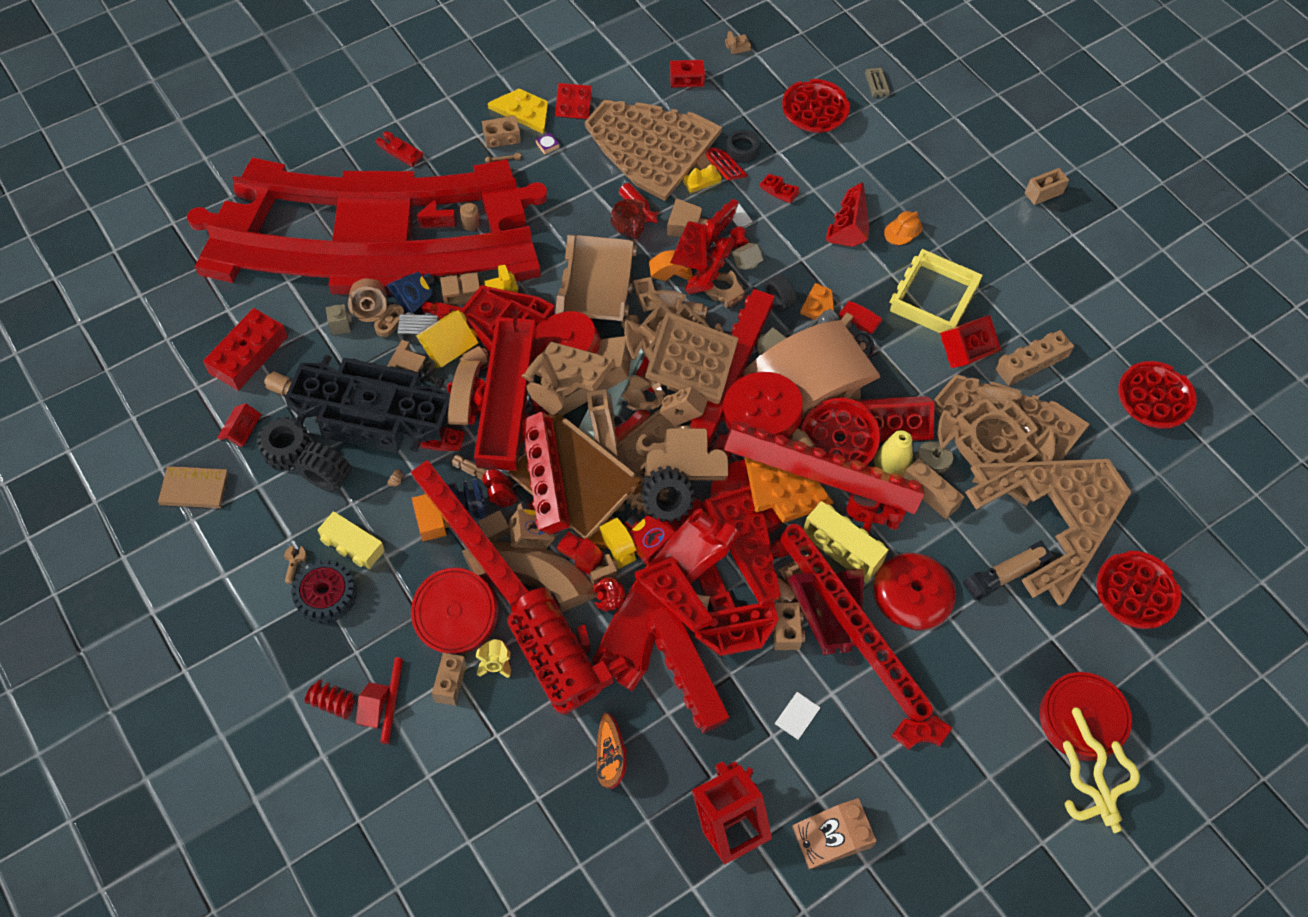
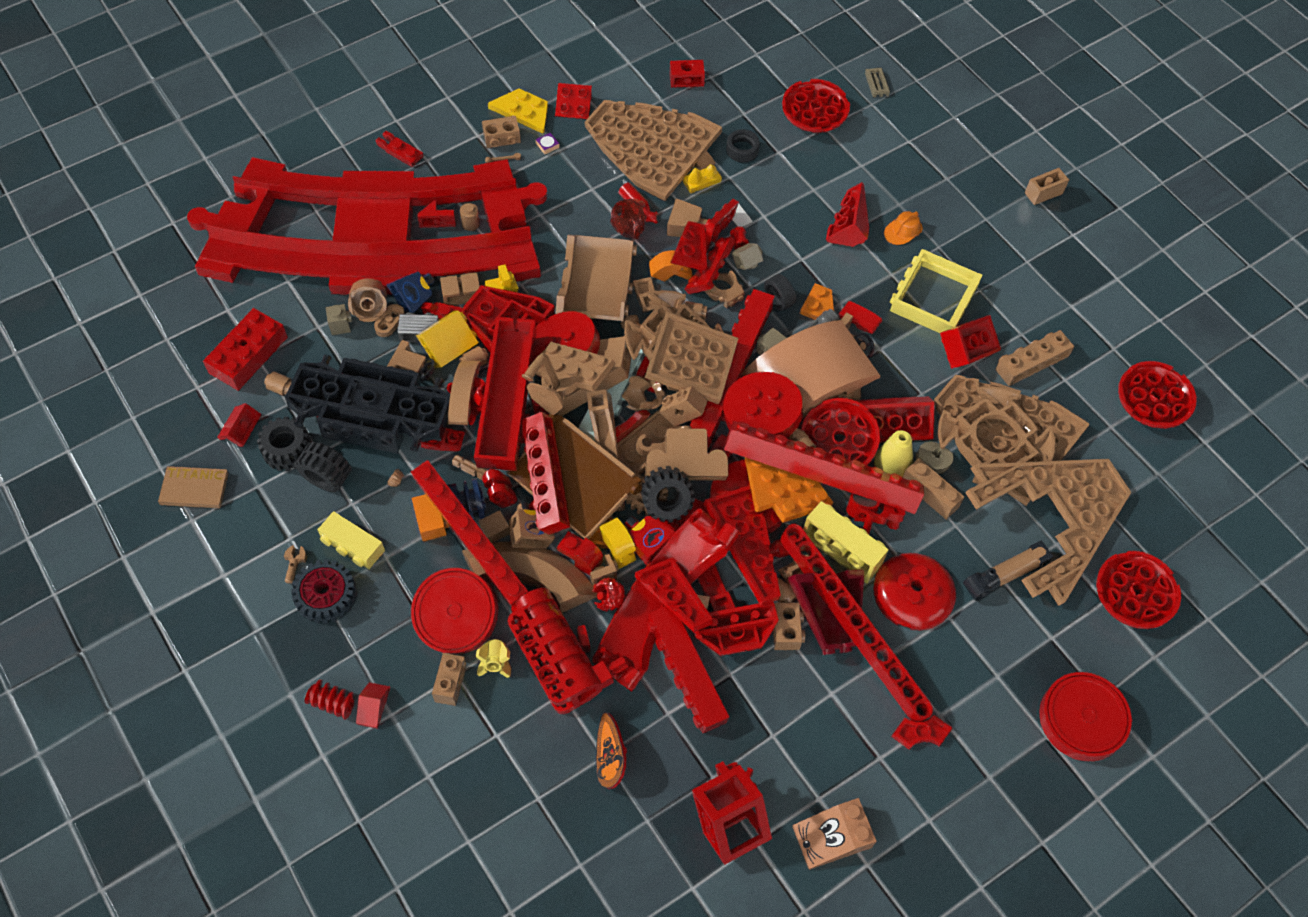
red bar [380,657,403,744] -> none
red window [706,148,748,181] -> none
medium nougat bracket [725,31,751,54] -> none
red slope [759,174,800,203] -> none
white sticker [775,692,820,740] -> none
light yellow plant [1063,707,1140,833] -> none

